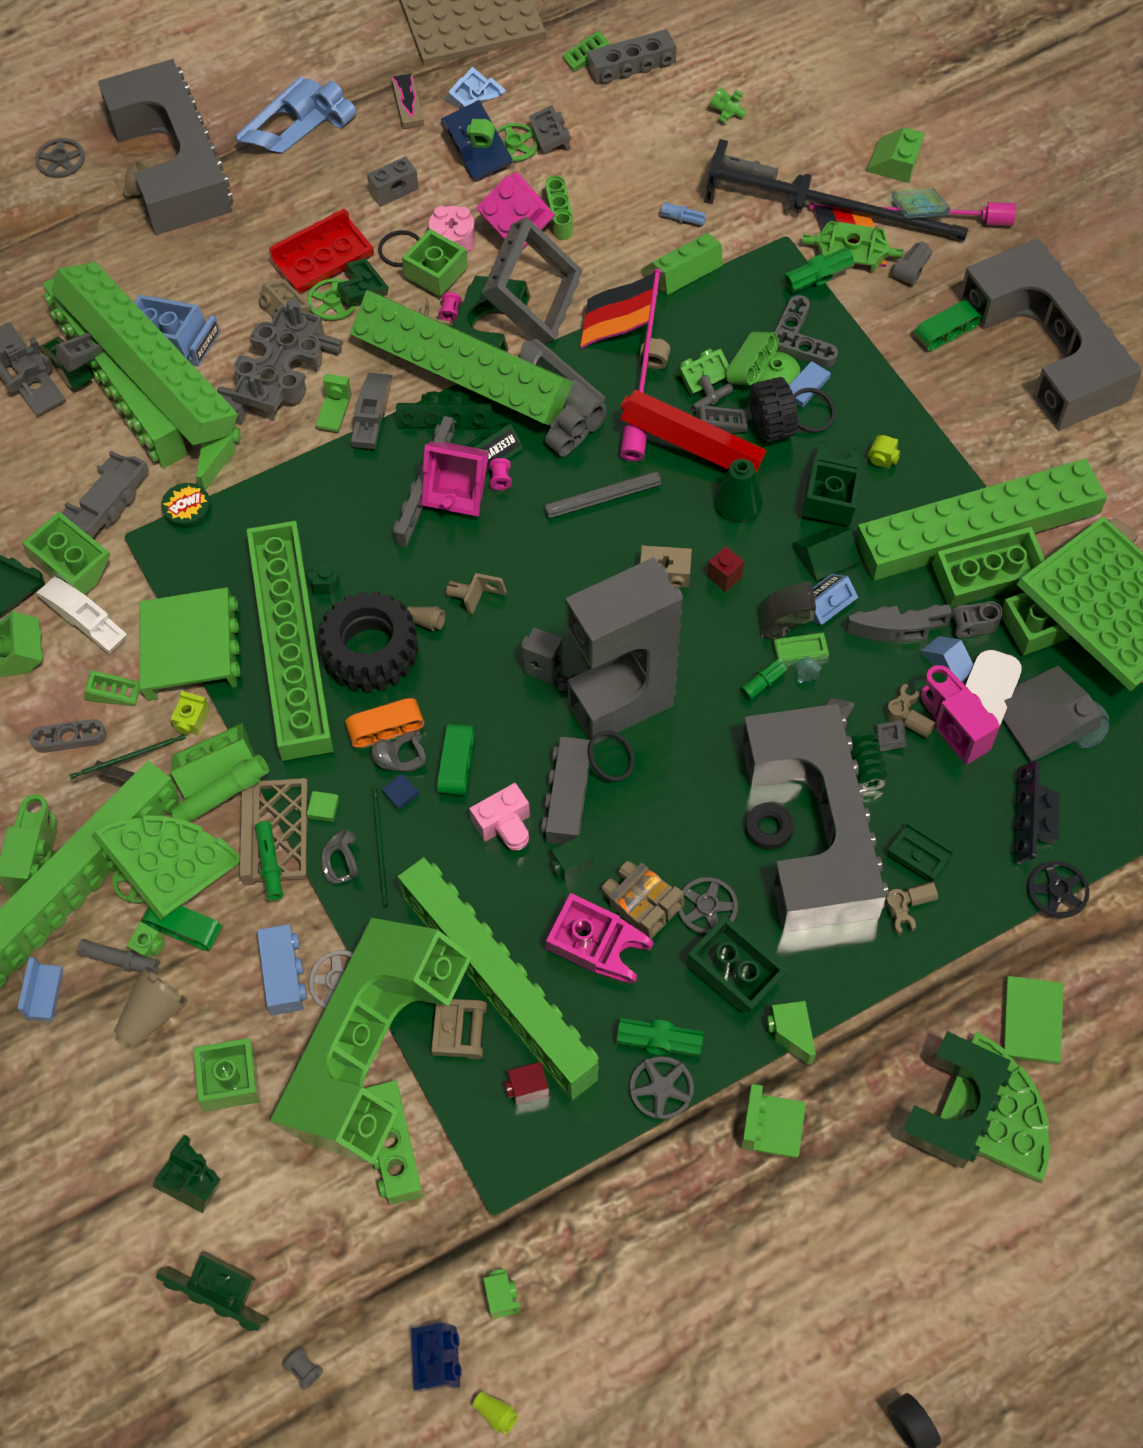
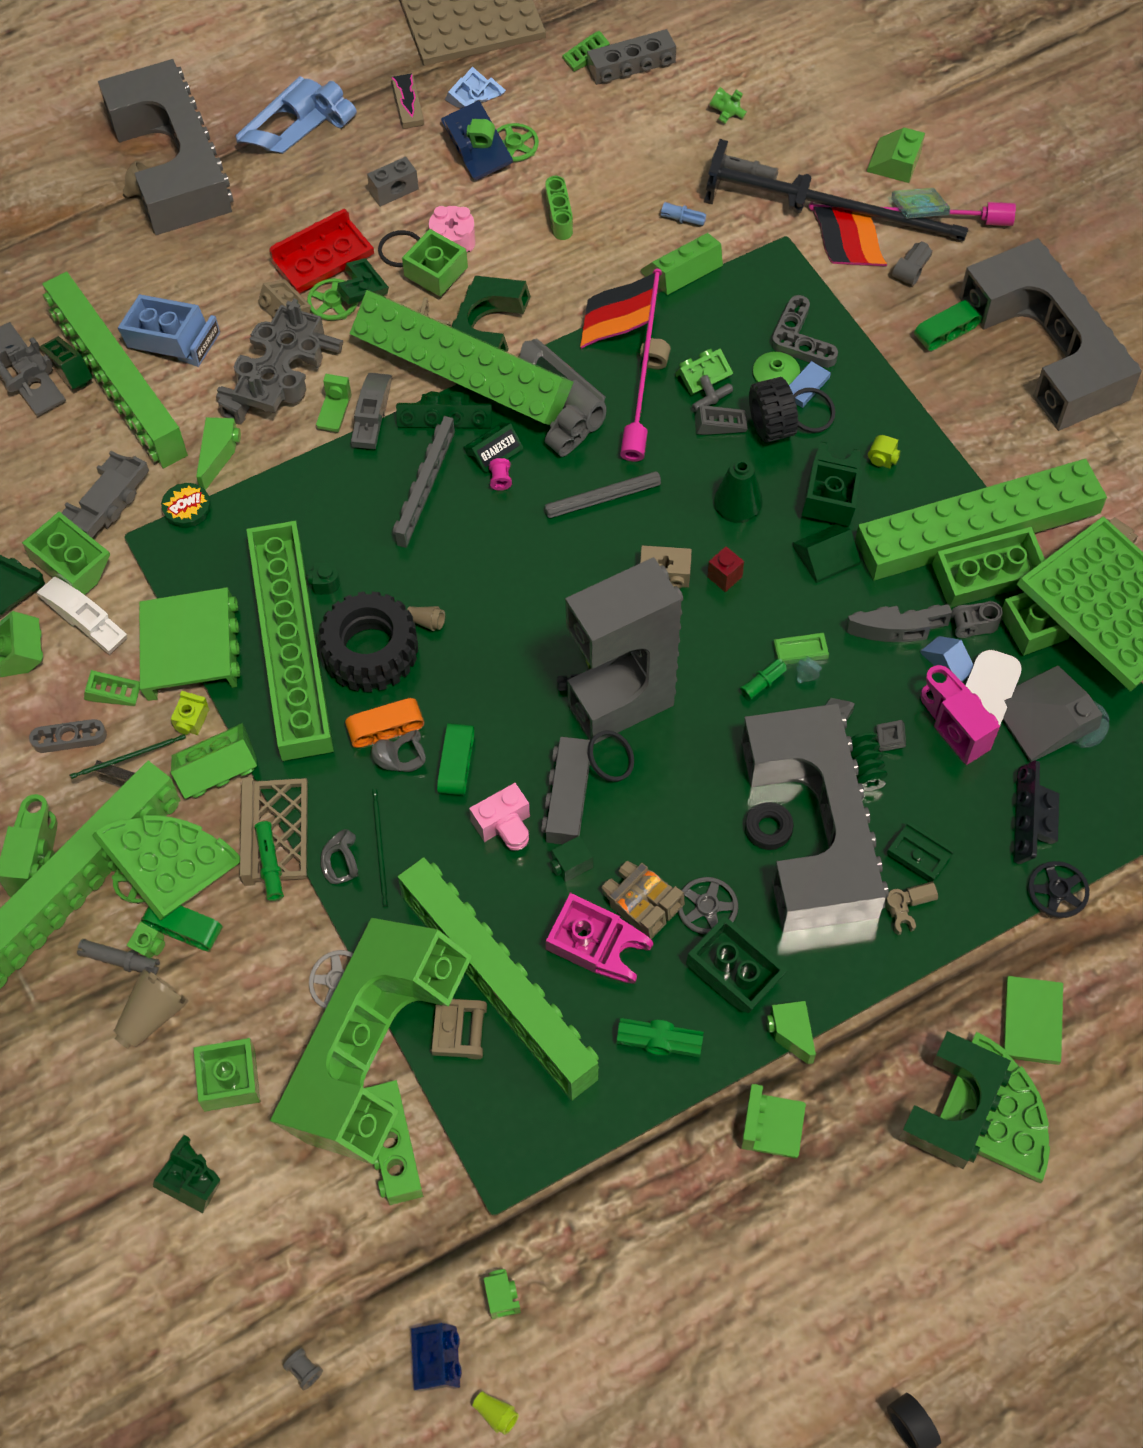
medium blue panel [18,957,64,1022] -> none
dark grey wheel [35,138,85,177] -> none
bright green brick [51,262,238,445] -> none
dark grey slope [56,333,105,372] -> none
dark green bracket [156,1252,269,1331] -> none
bright green piece [171,755,269,822] -> none
medium blue brick [257,924,307,1016] -> none
bright green tile [307,791,339,822] -> none
dark blue tile [382,774,419,811] -> none
dark pink piece [422,442,489,516] -> none
dark pink bush [438,292,462,323] -> none
dark tan bracket [446,573,507,614] -> none
dark pink piece [476,172,556,249] -> none
dark grey window [482,217,583,344] -> none
dark red brick [505,1062,549,1106] -> none
dark grey brick [521,628,563,684] -> none
dark grey bracket [529,105,572,153] -> none
red brick [620,389,767,473] -> none
dark grey wheel [630,1056,694,1119] -> none
bright green beam [727,331,779,386] -> none
clear smoke brick [757,581,816,639] -> none
green piece [784,247,855,293] -> none
medium blue panel [796,574,858,625] -> none
bright green plate [802,221,904,272] -> none
dark tan bar [886,684,935,739] -> none

